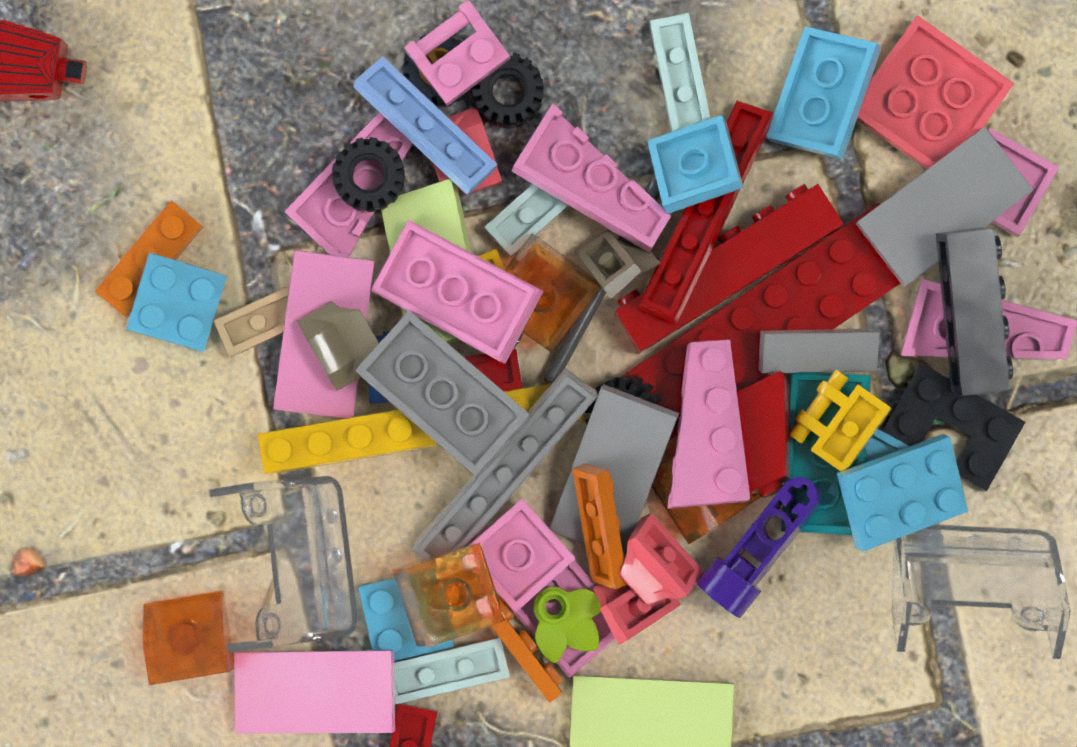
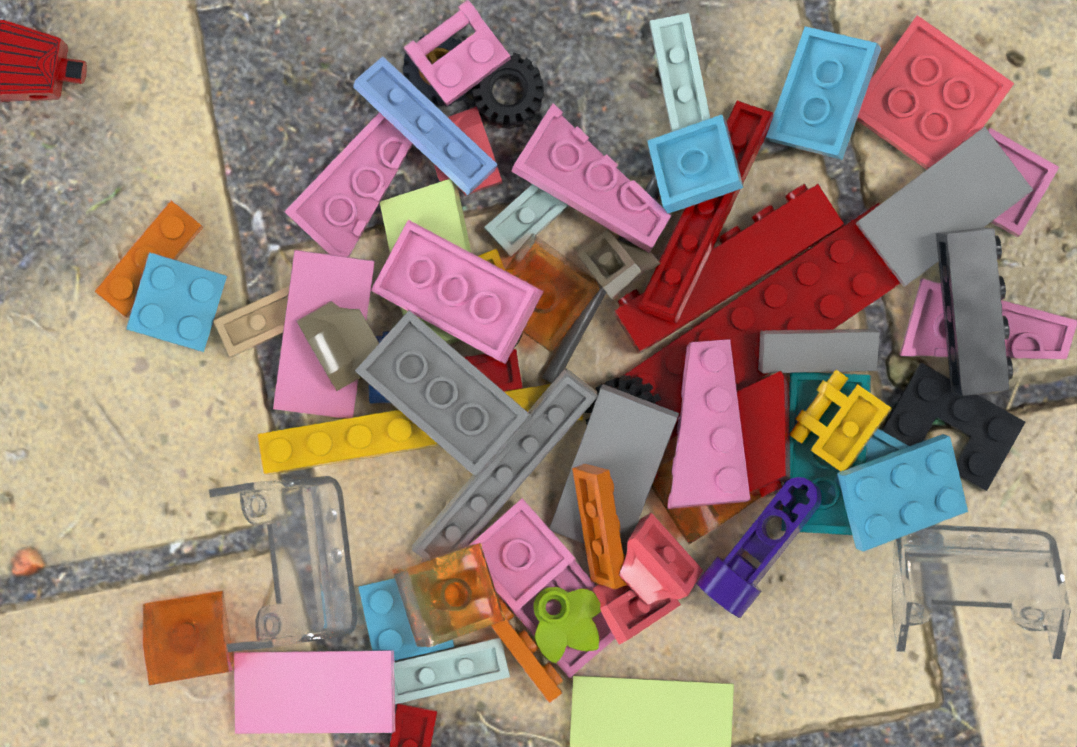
black tyre [332,137,405,212] -> none

